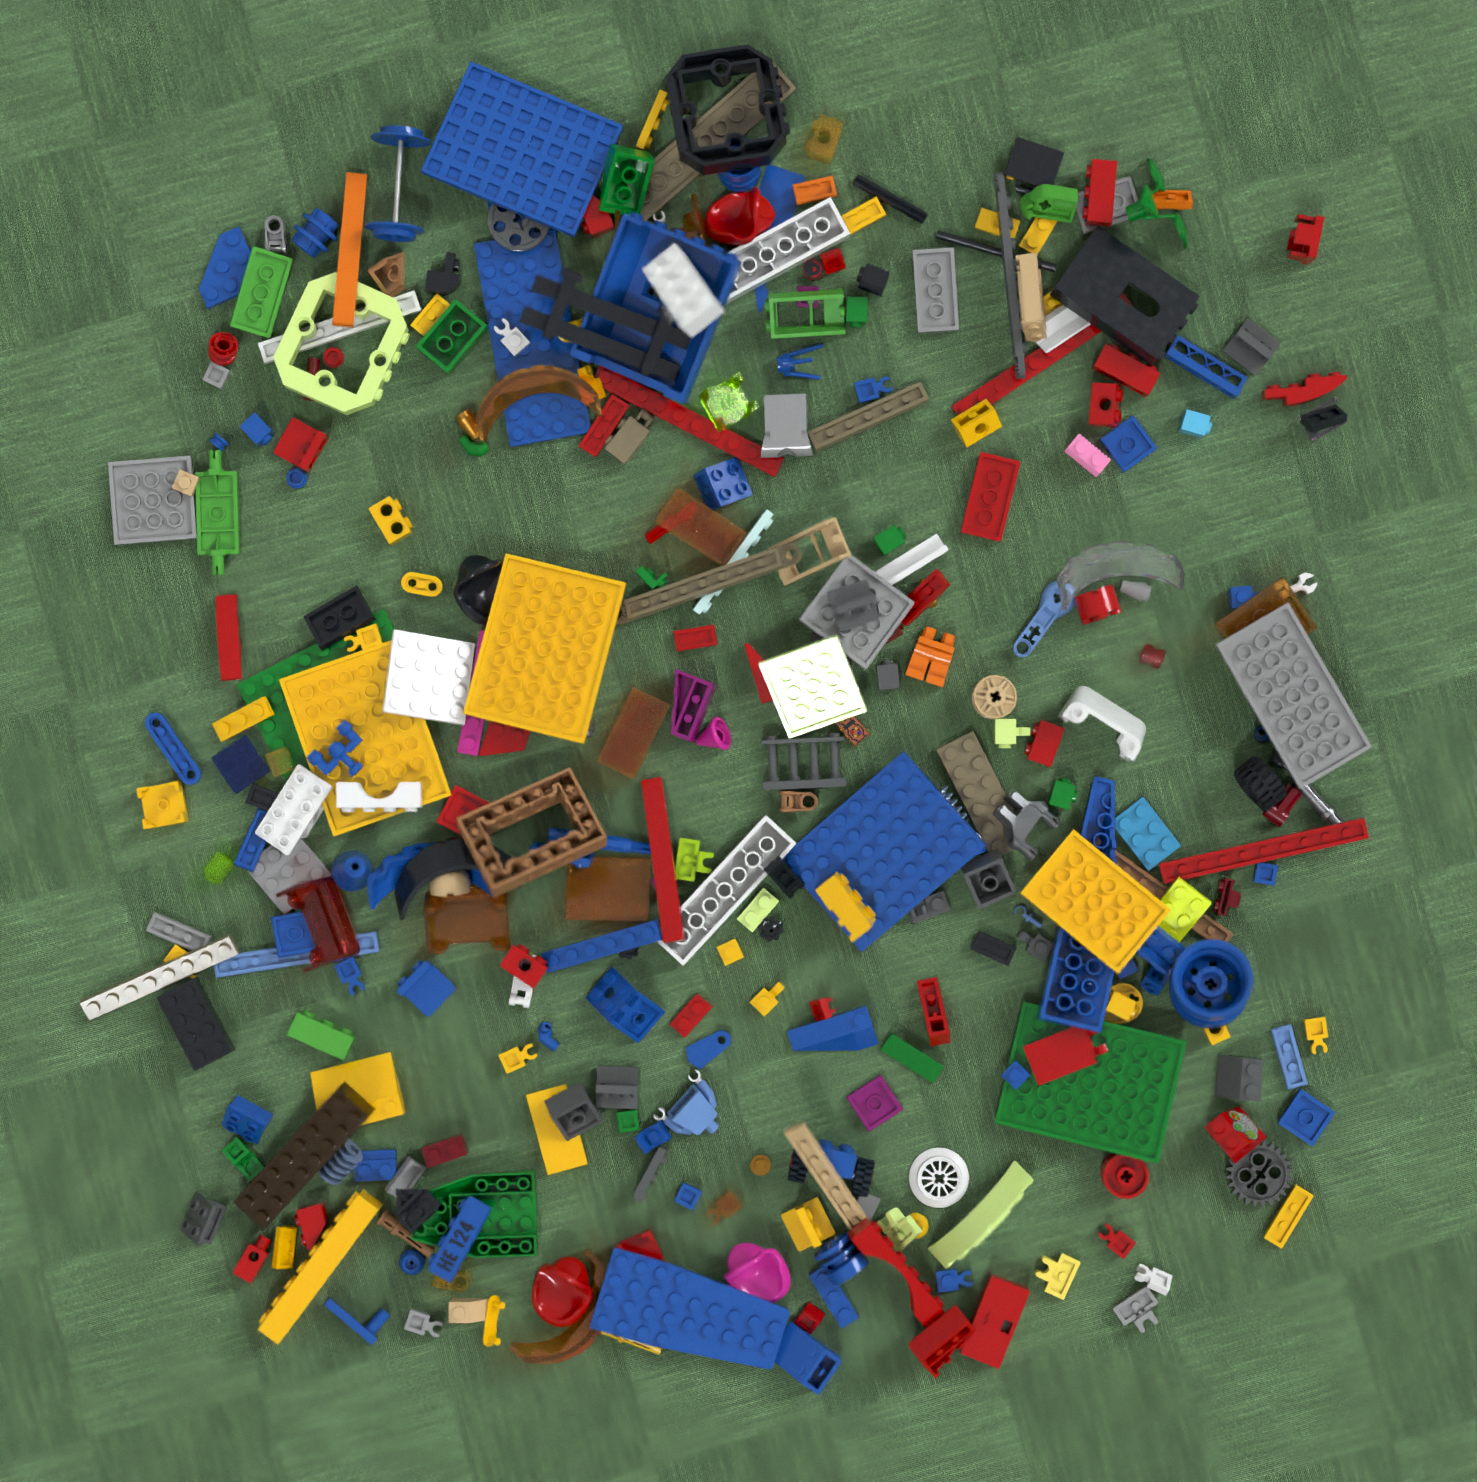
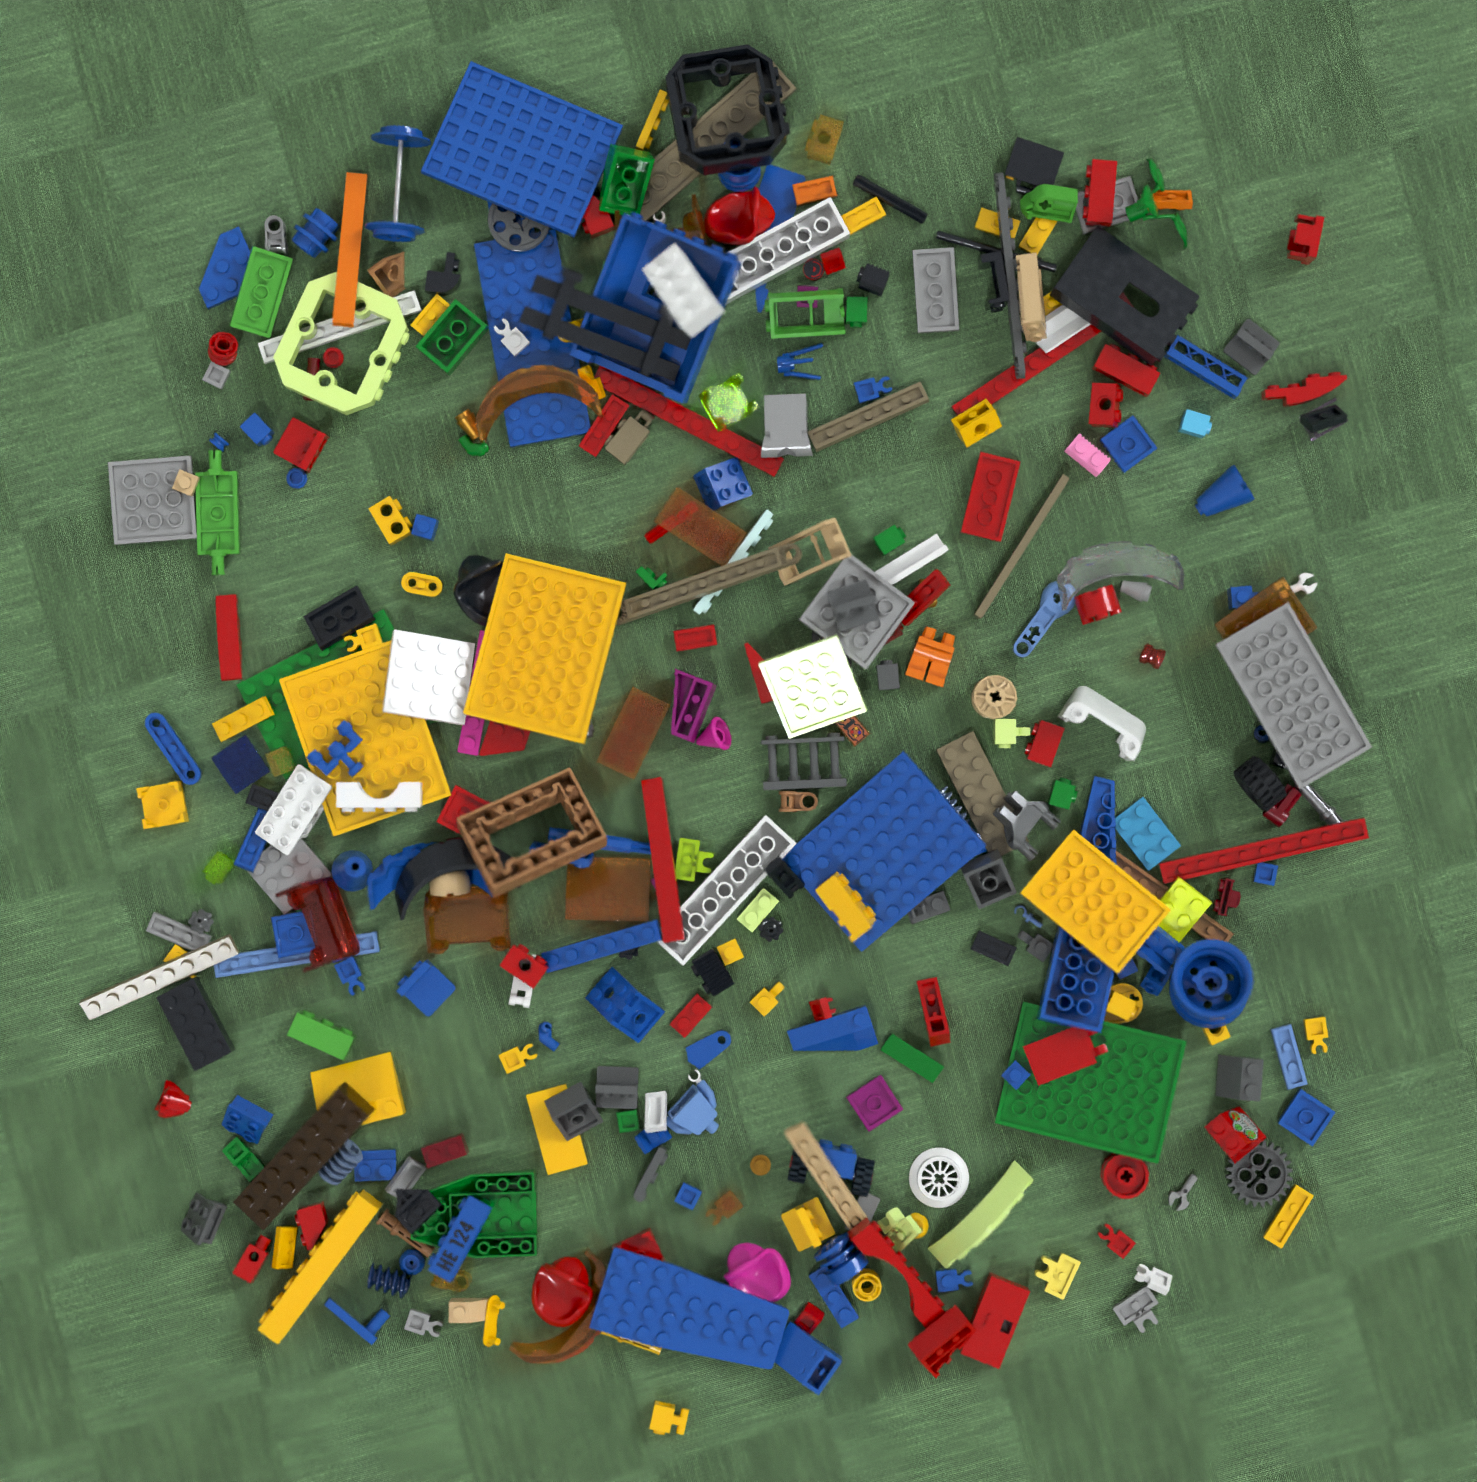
none -> red brick [154,1080,192,1118]
none -> dark grey plant [188,909,214,934]
none -> dark blue piece [367,1262,413,1299]
none -> blue brick [411,514,439,541]
none -> white tile [645,1091,667,1133]
none -> yellow brick [649,1400,689,1435]
none -> black brick [691,948,735,997]
none -> yellow wheel [852,1268,882,1301]
none -> dark tan tile [973,474,1069,619]
none -> black panel [977,251,1010,313]
none -> light grey bar [1168,1174,1198,1211]
none -> blue cone [1195,465,1255,517]

